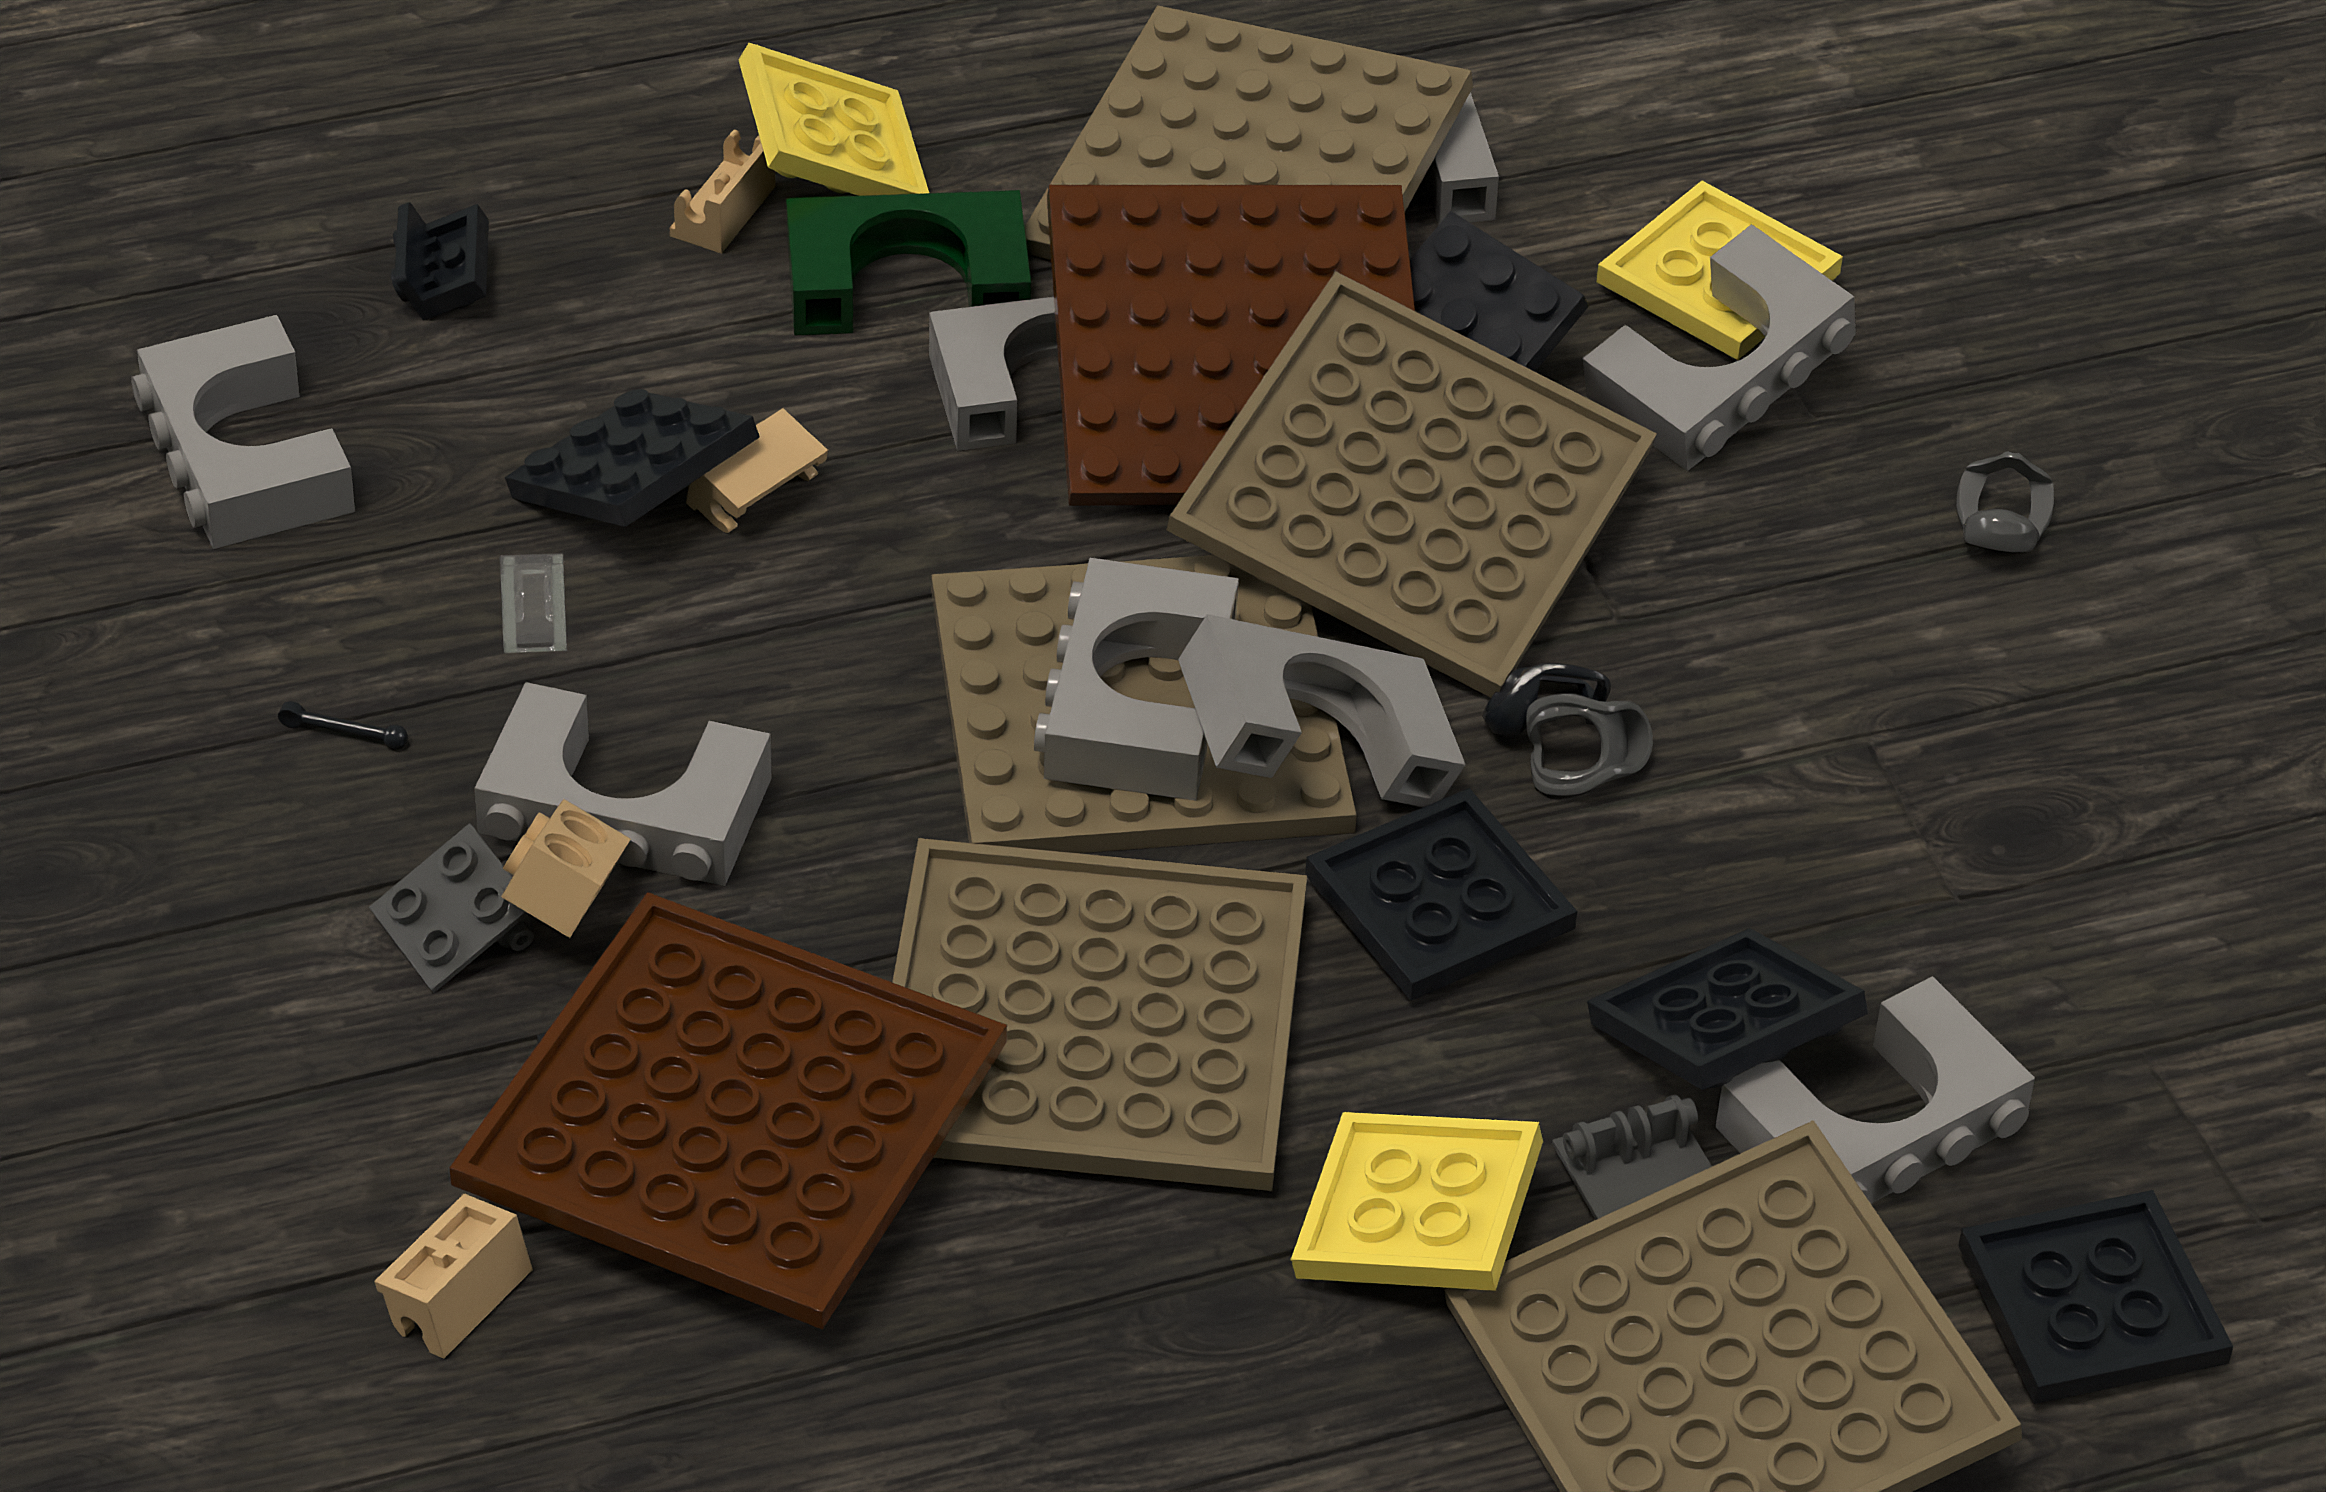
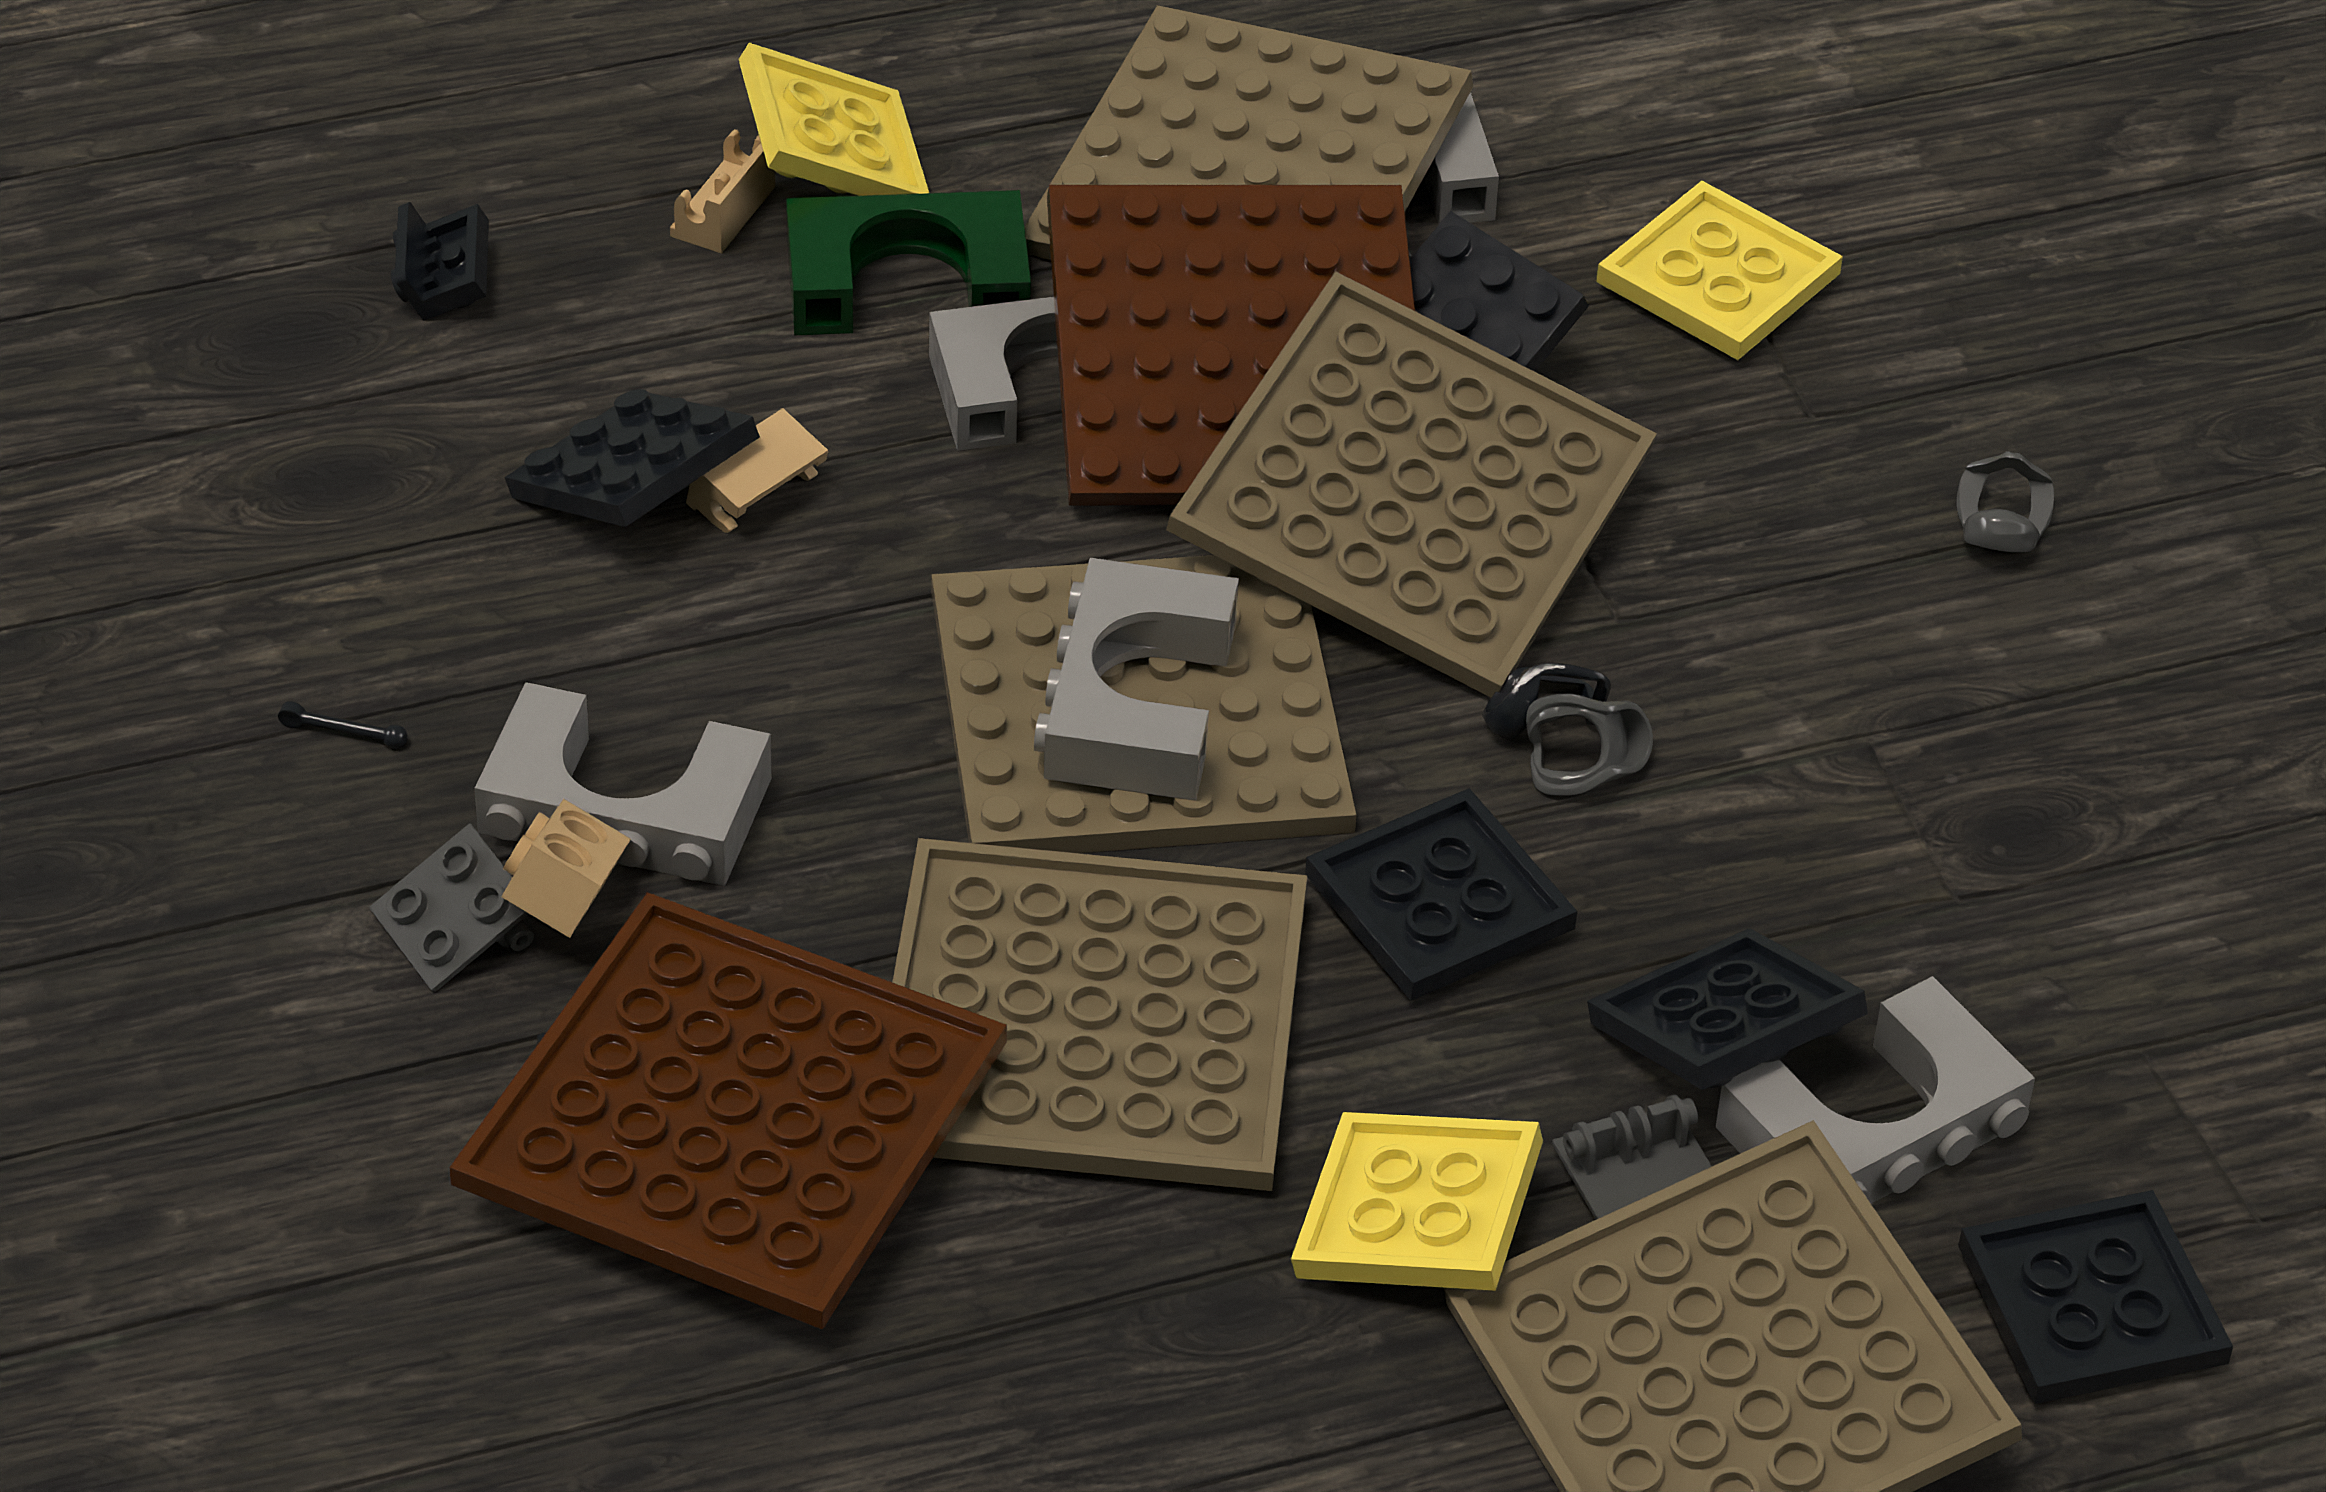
light grey arch [131,315,355,549] -> none
tan hinge [374,1194,533,1358] -> none
clear slope [500,553,567,653] -> none
light grey arch [1178,614,1466,807] -> none
light grey arch [1583,224,1856,471] -> none

